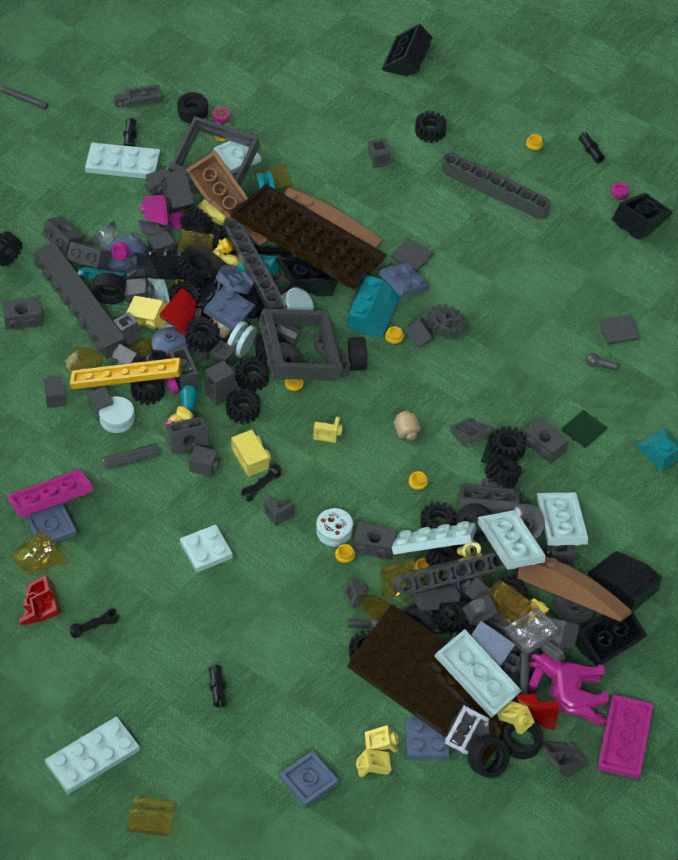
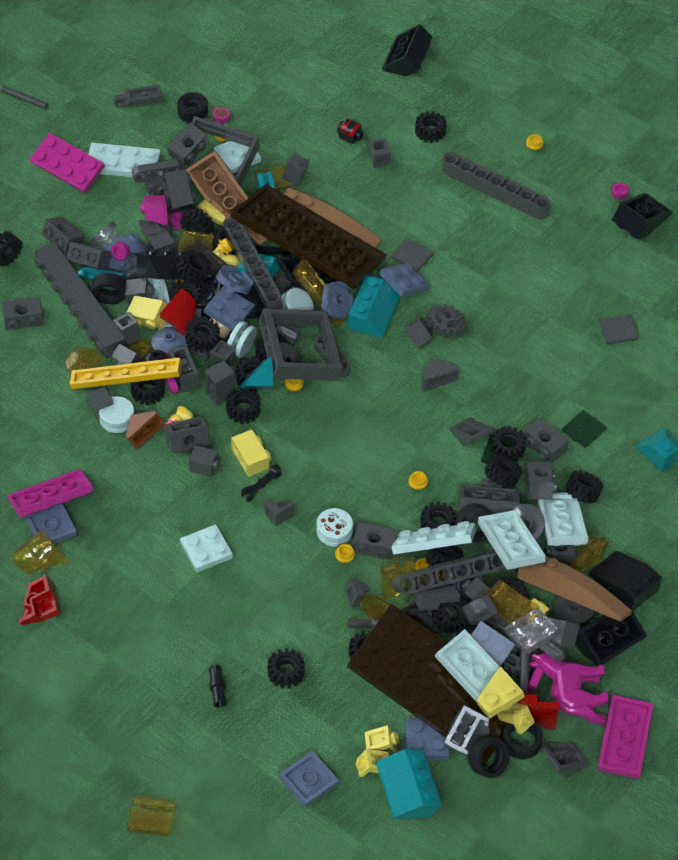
dark grey panel [43,377,66,408] -> none
light aqua plate [45,716,140,794] -> none
black piece [70,608,119,638] -> none
dark grey axle [102,444,159,468] -> none
black pin [123,118,137,147] -> none
teal cone [179,385,198,414] -> none
light yellow bracket [313,417,343,443] -> none
black tyre [348,337,367,371] -> none
yellow plate [385,326,404,344] -> none
tan head [394,411,421,441] -> none
light yellow animal [457,540,483,557] -> none
black pin [579,132,605,164] -> none
dark grey bar [586,353,620,371] -> none
none -> dark pink plate [29,132,105,194]
none -> dark orange slope [126,411,165,450]
none -> dark grey beam [132,159,184,183]
none -> dark grey brick [168,123,208,167]
none -> teal slope [240,357,273,389]
none -> black tyre [267,648,305,689]
none -> dark grey brick [283,153,310,186]
none -> clear yellow plate [293,260,345,326]
none -> sand blue plate [321,281,354,319]
none -> black head [337,119,364,144]
none -> teal slope [376,749,442,819]
none -> dark grey slope [422,358,459,391]
none -> light yellow wing [477,667,524,719]
none -> dark grey brick [526,462,557,500]
none -> black tyre [565,470,604,504]
none -> clear yellow wing [569,536,609,572]

